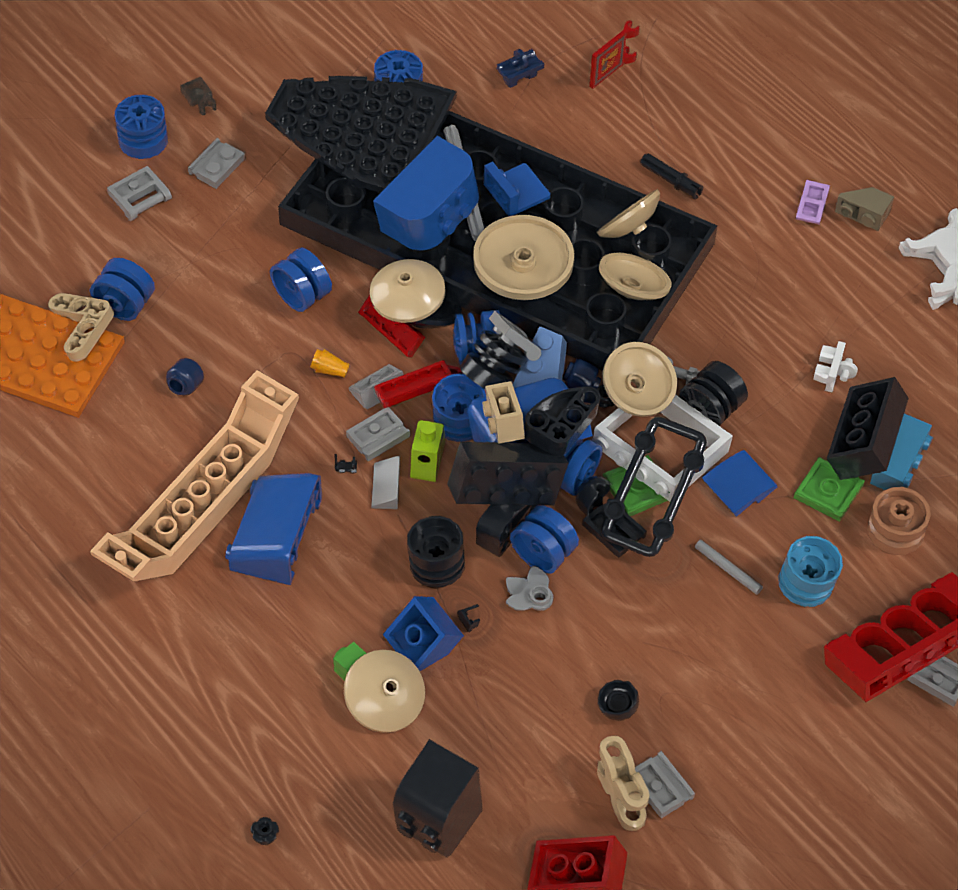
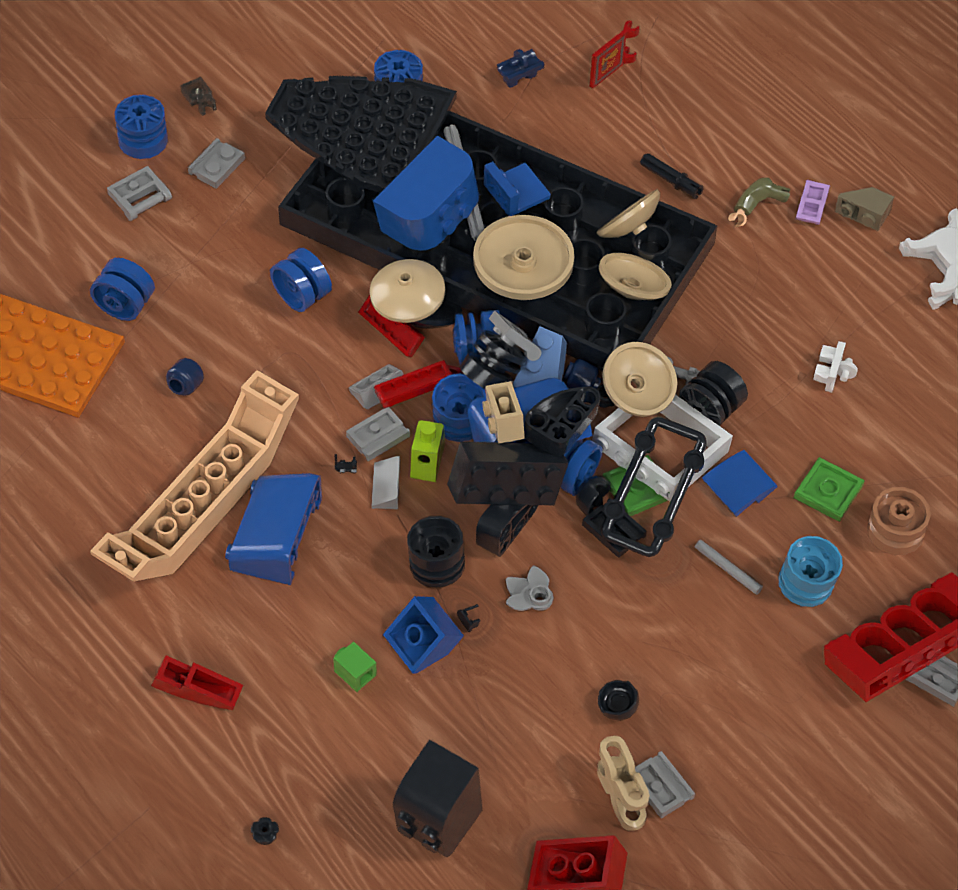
tan beam [48,293,114,361] -> none
light orange cone [310,349,350,378] -> none
tan dish [344,650,425,733] -> none
blue wheel [510,505,579,573] -> none
black brick [827,377,909,480] -> none
dark azure brick [870,413,933,490] -> none
none -> red slope [151,655,243,710]
none -> olive arm [728,177,790,227]

